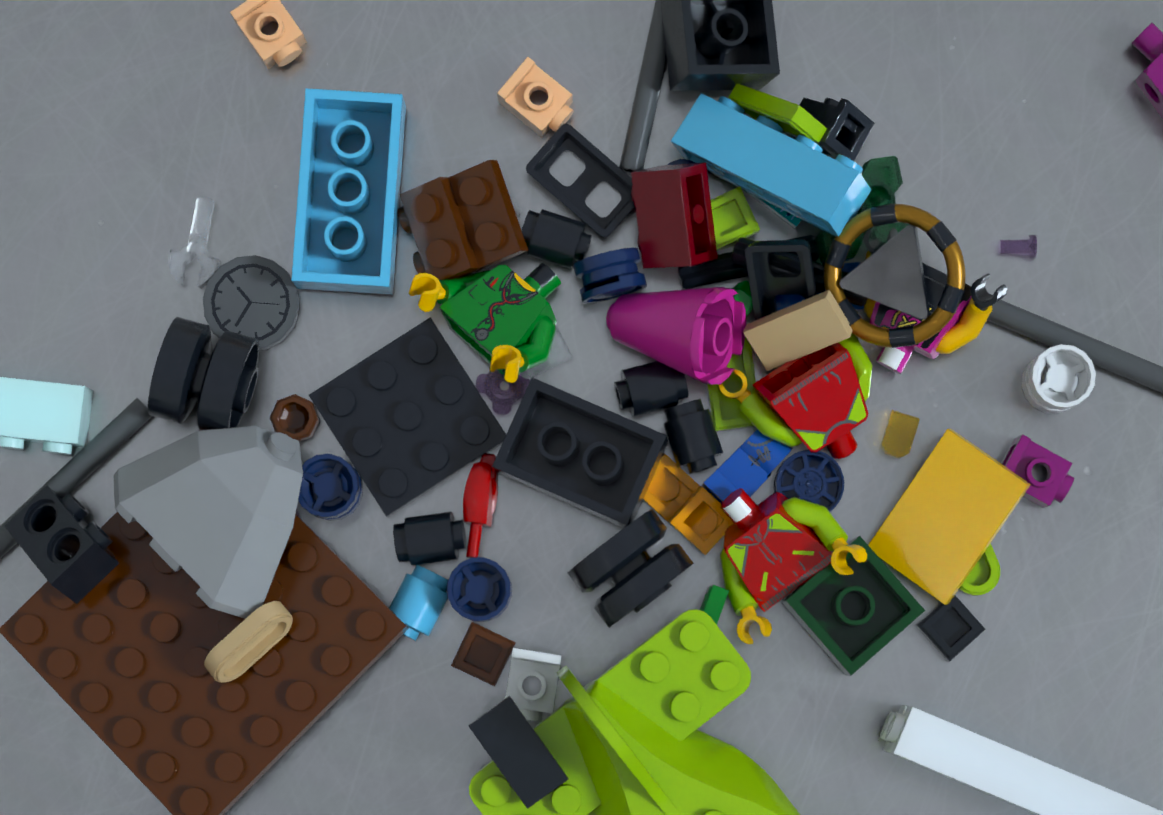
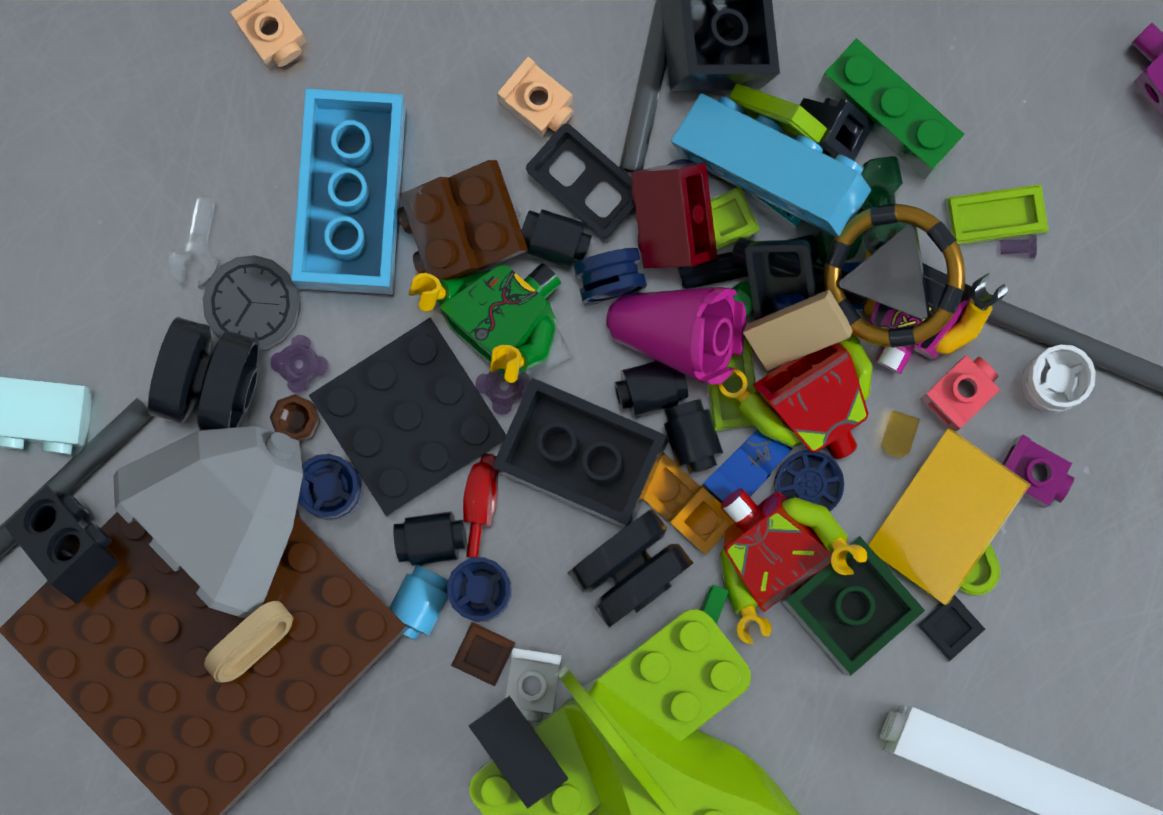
none -> clear purple plate [270,335,328,393]
none -> green brick [819,38,965,180]
none -> coral brick [920,355,1000,432]
none -> lime tile [945,184,1049,246]

